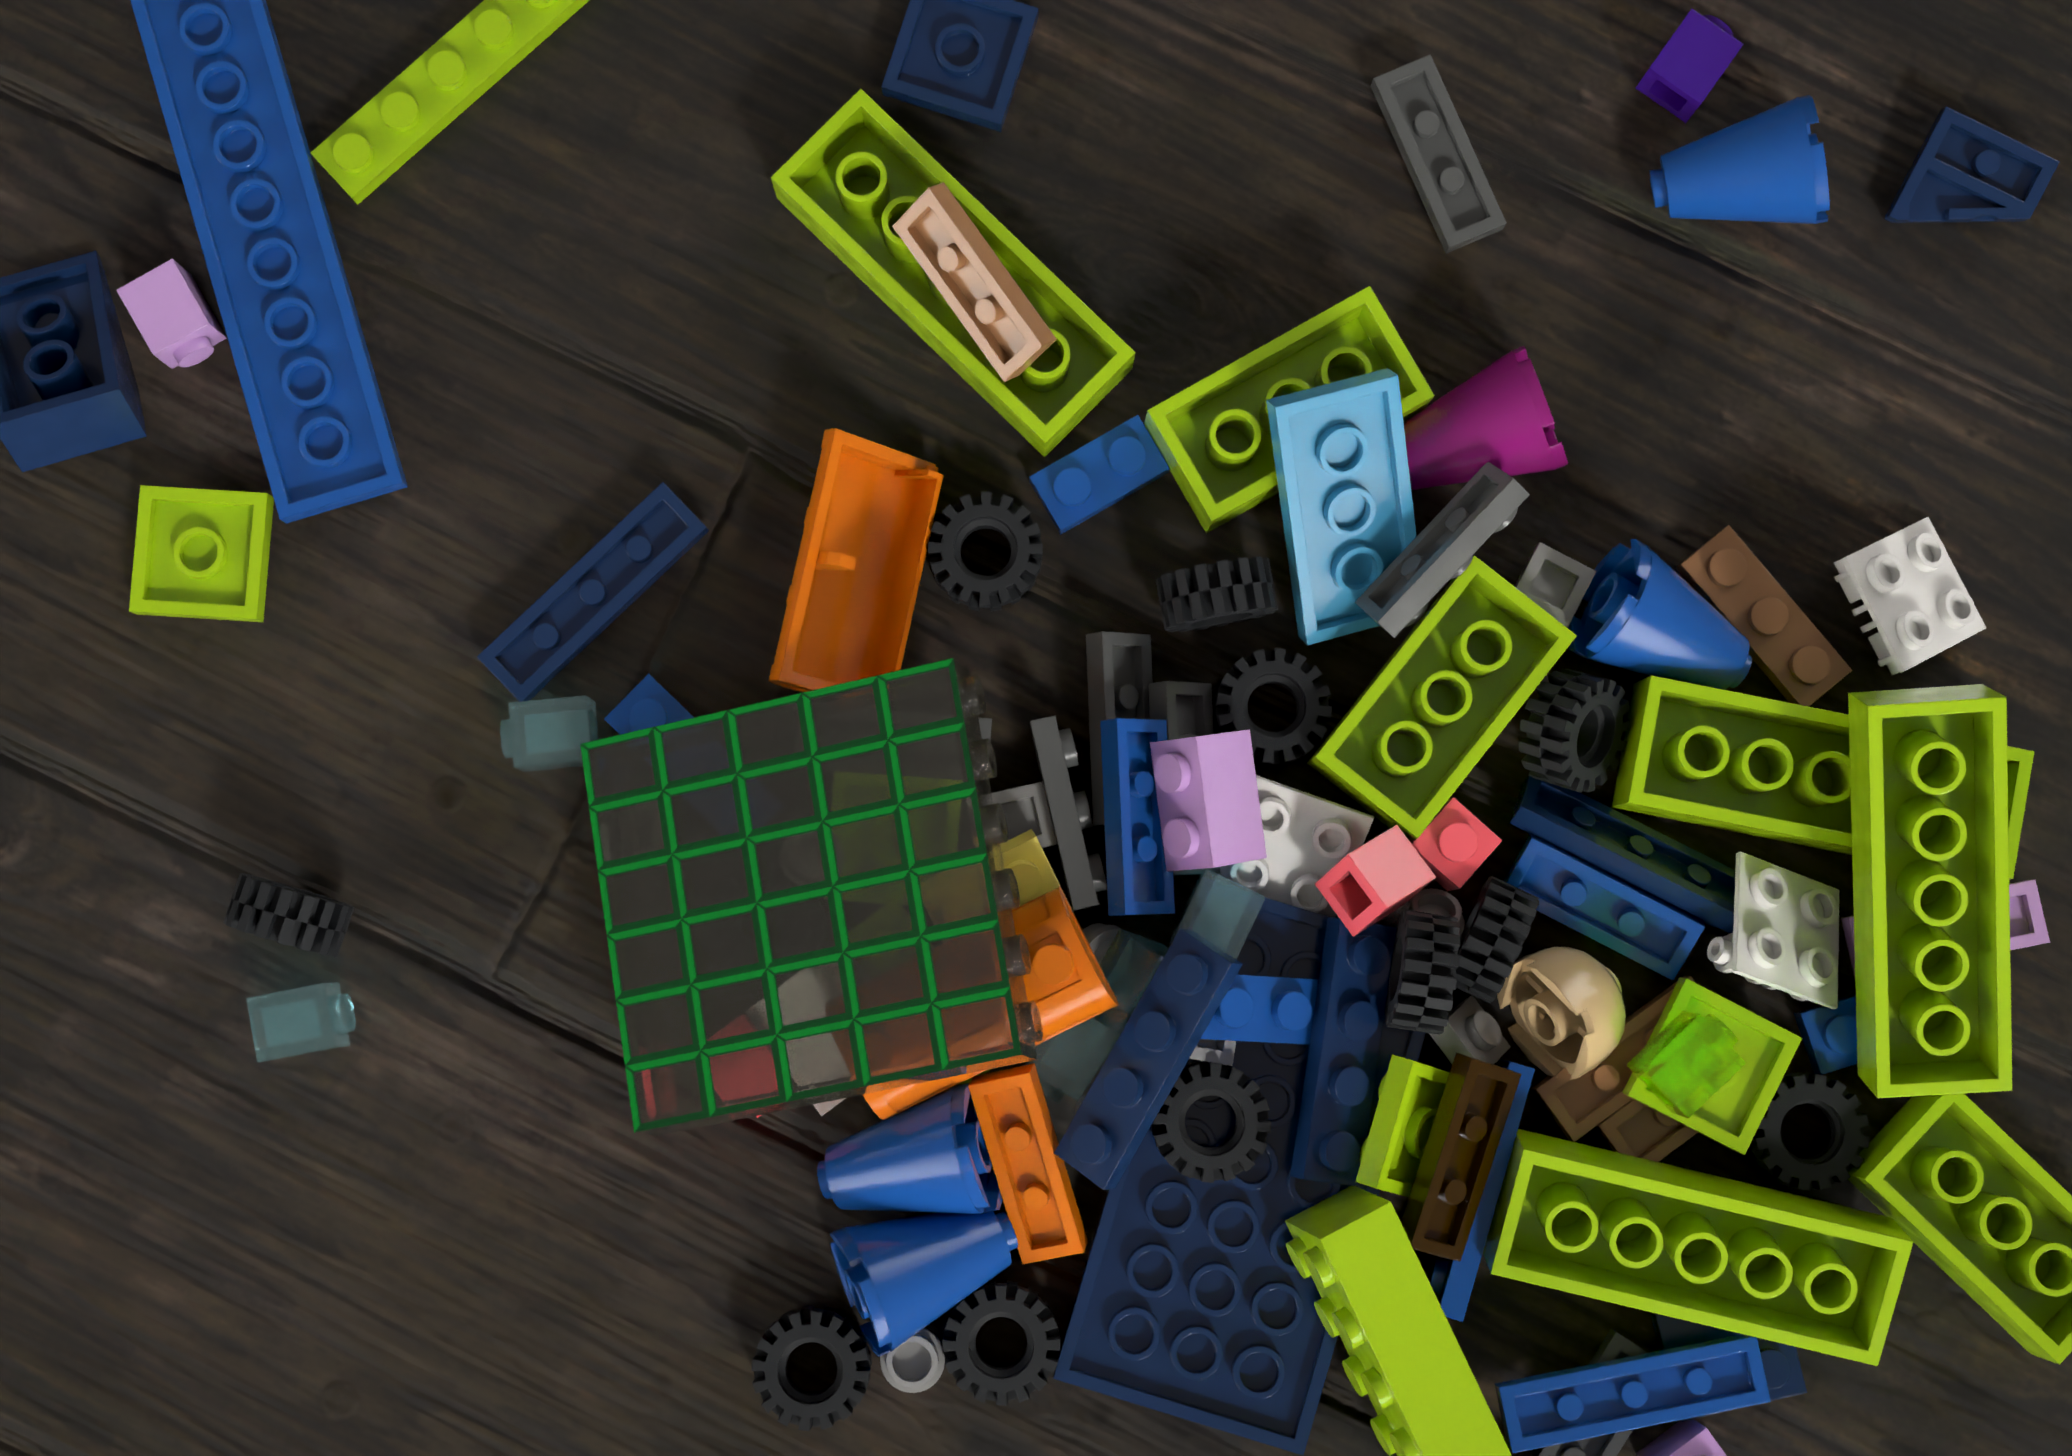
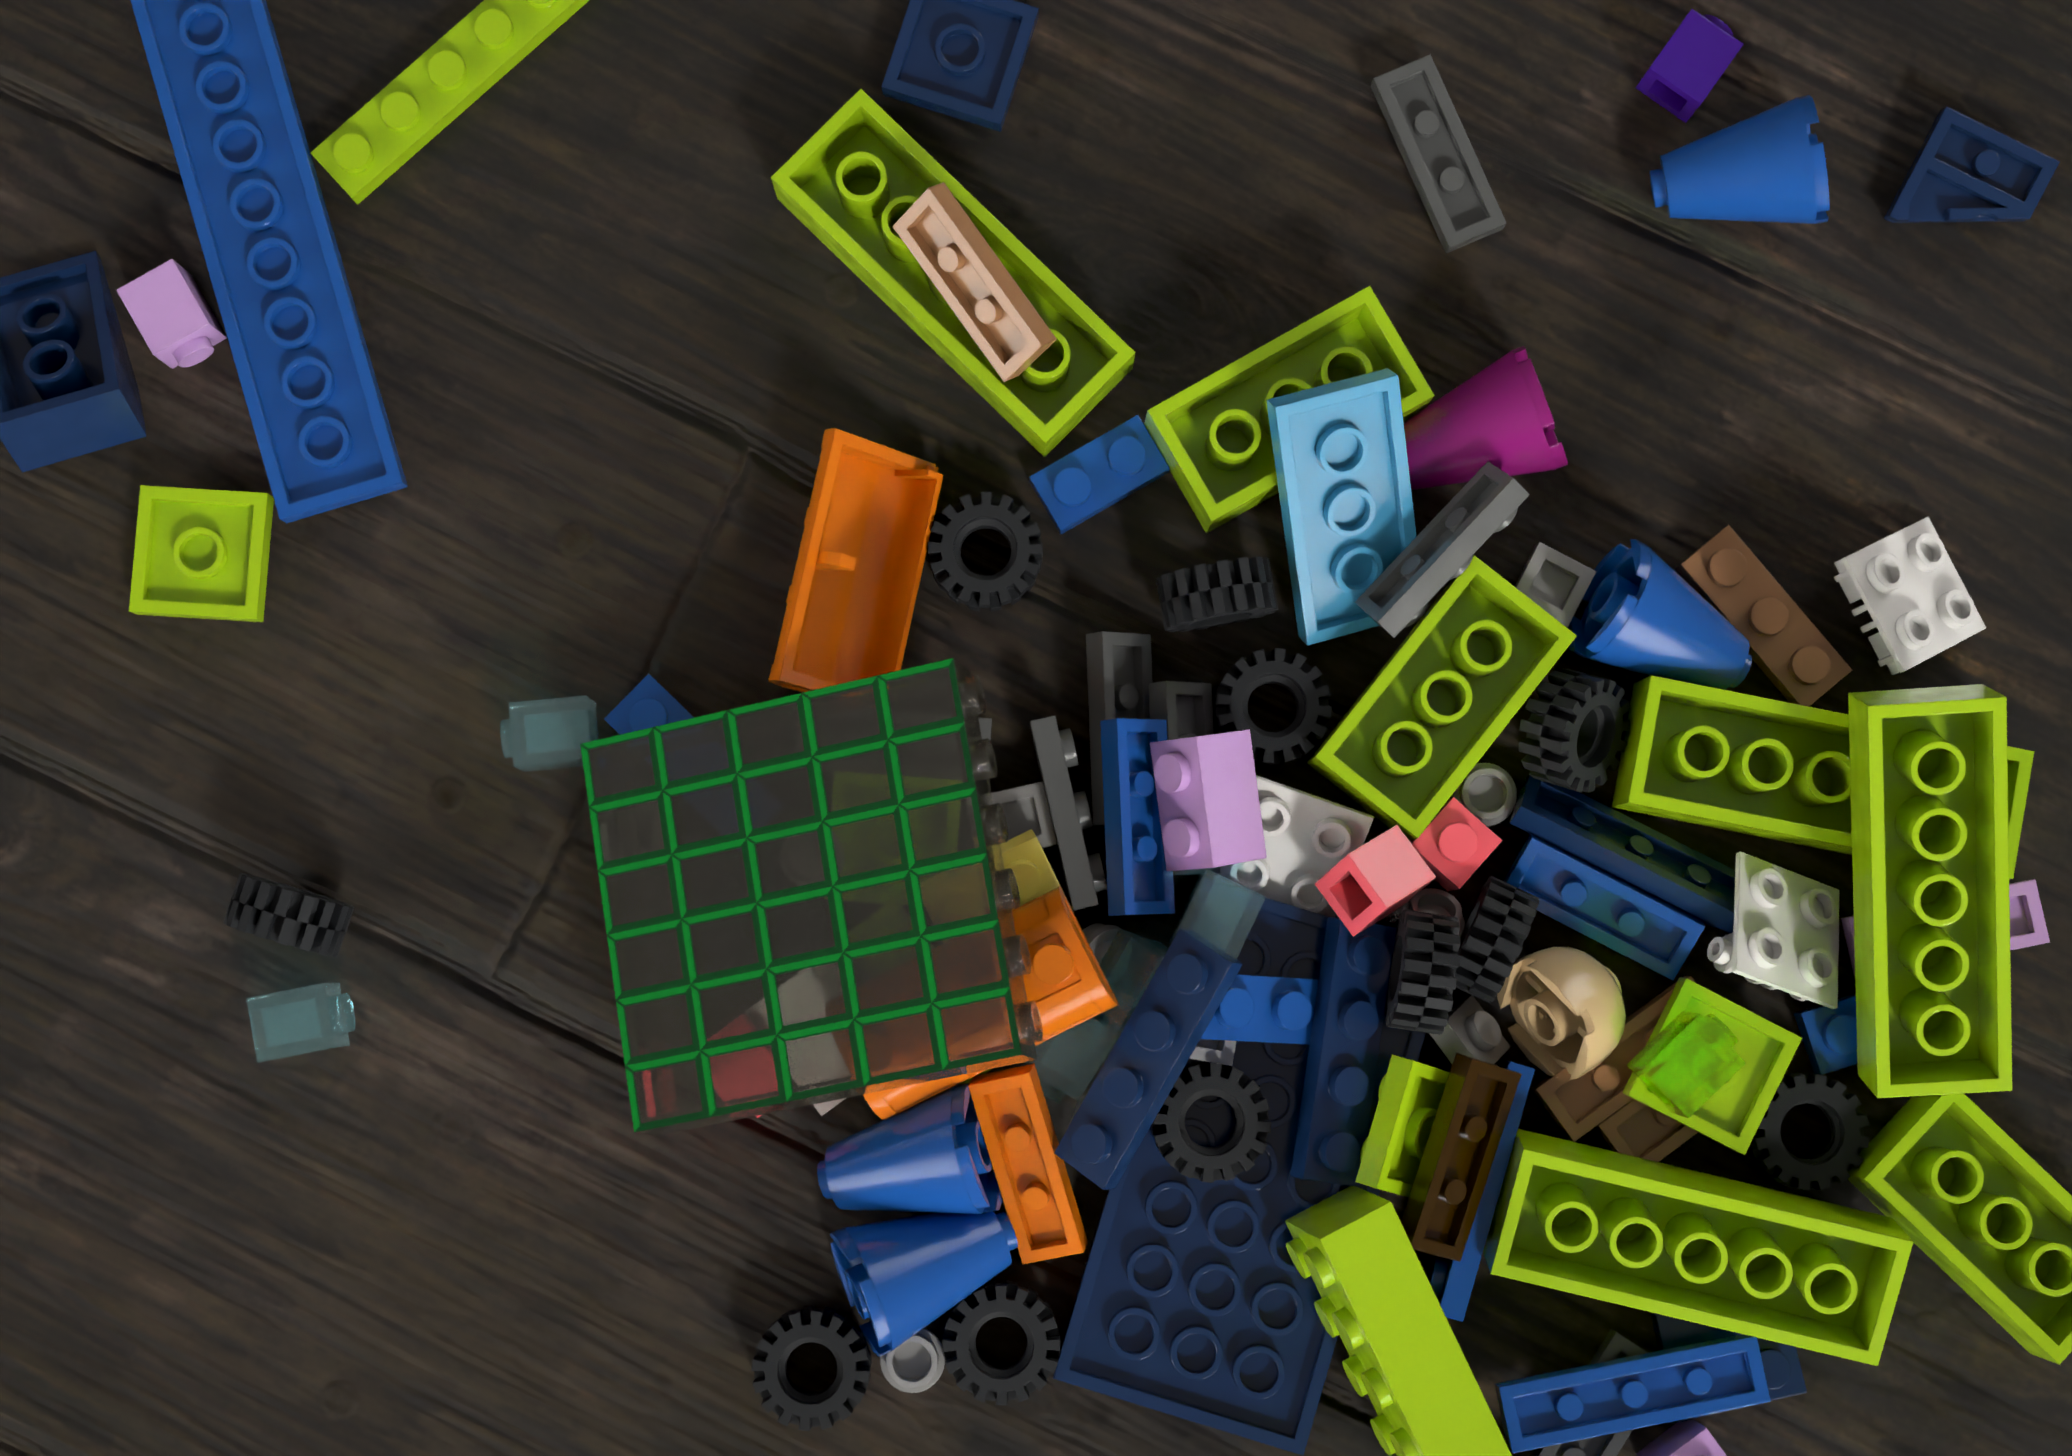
dark blue plate [477,482,709,705] -> none
none -> light grey plate [1452,763,1517,827]

